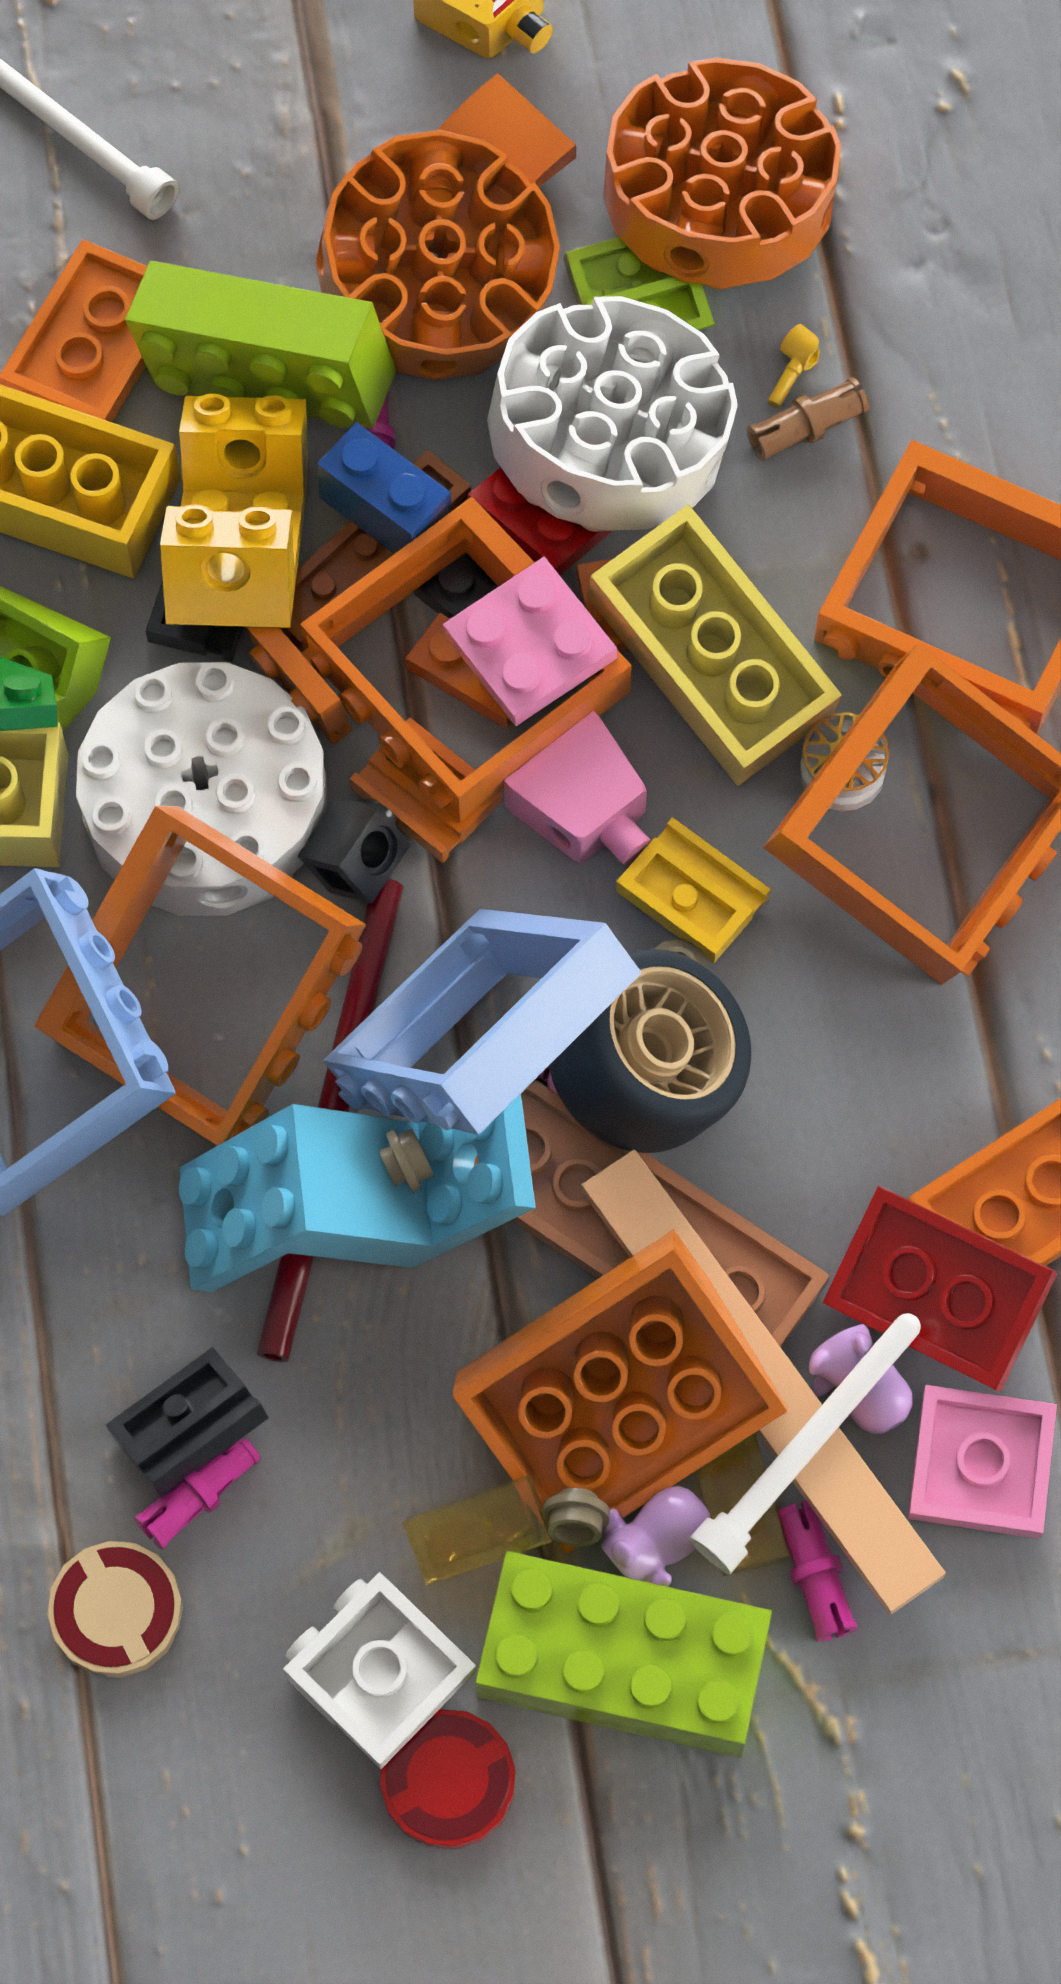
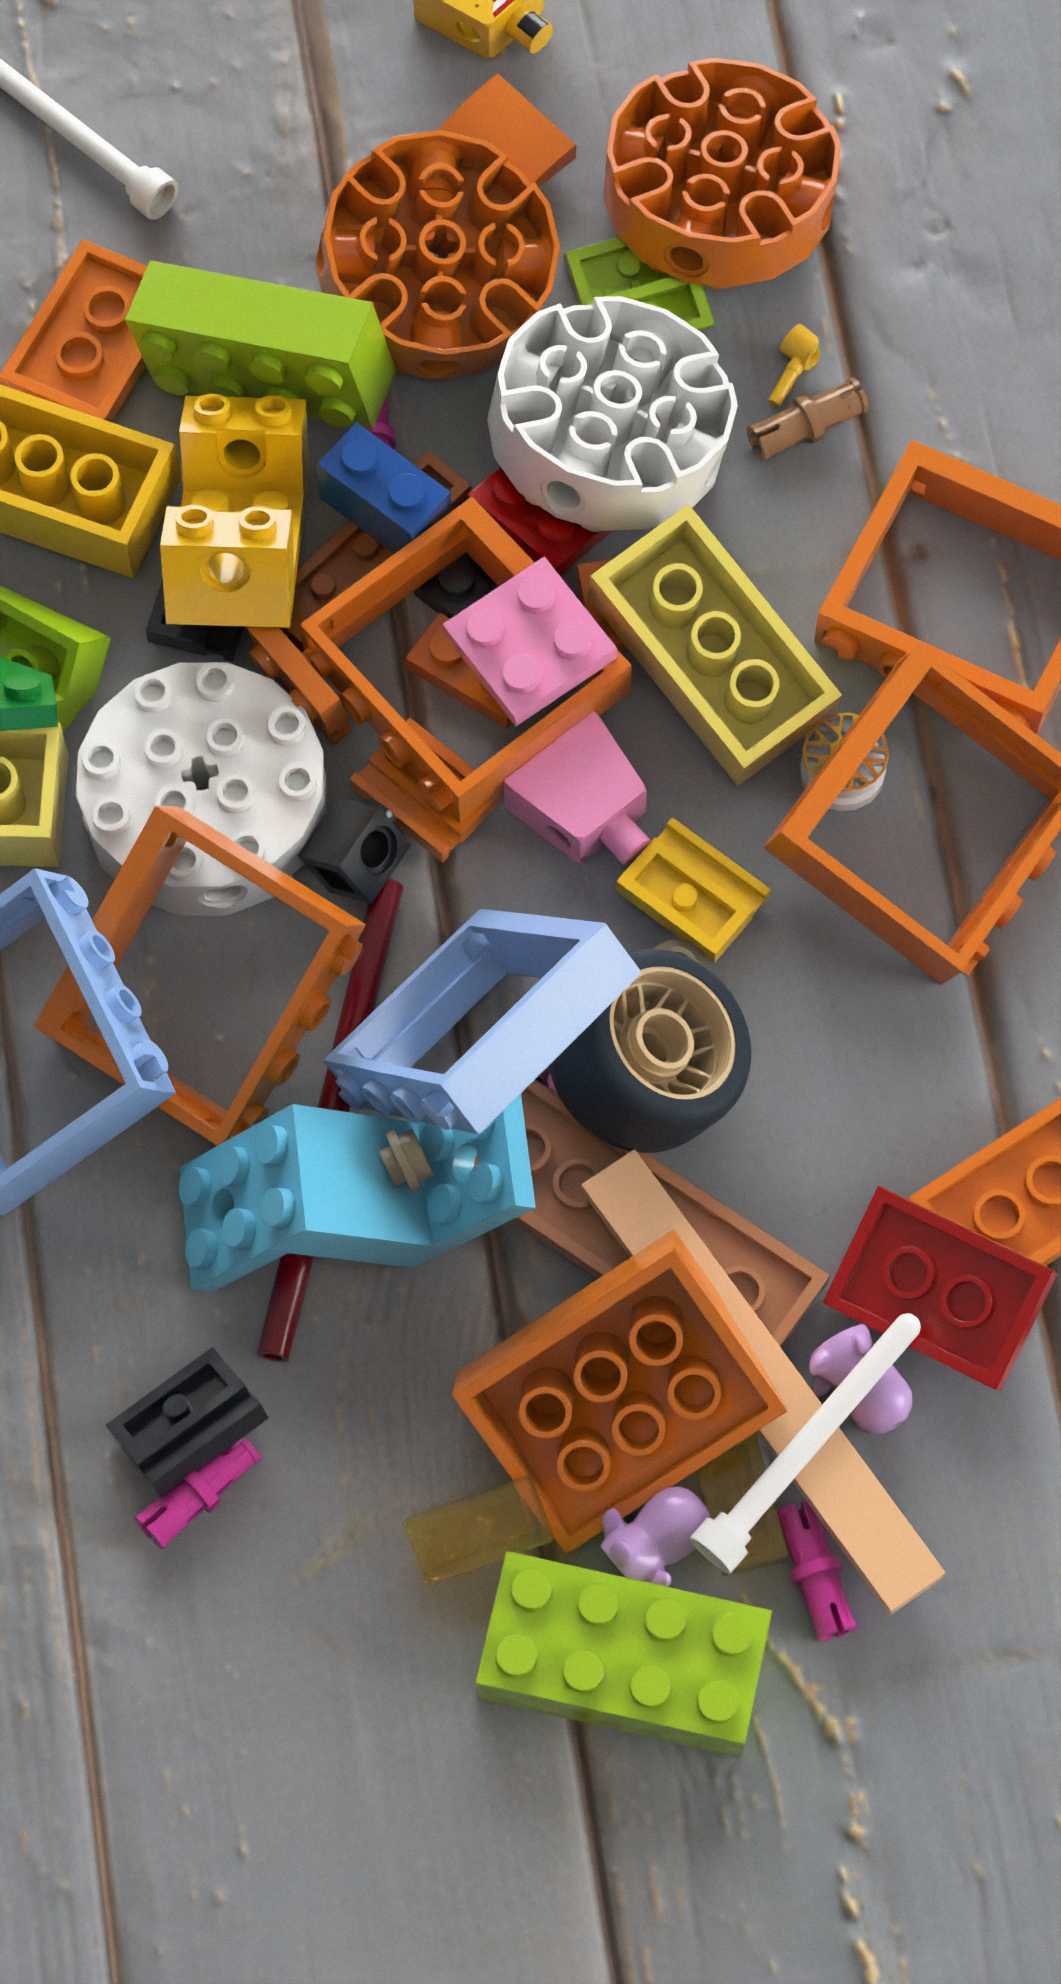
tan tile [47,1541,183,1678] -> none
white plate [283,1572,477,1769] -> none
red tile [380,1709,516,1850] -> none
dark tan plate [542,1488,610,1547] -> none
bright pink plate [908,1385,1057,1539] -> none

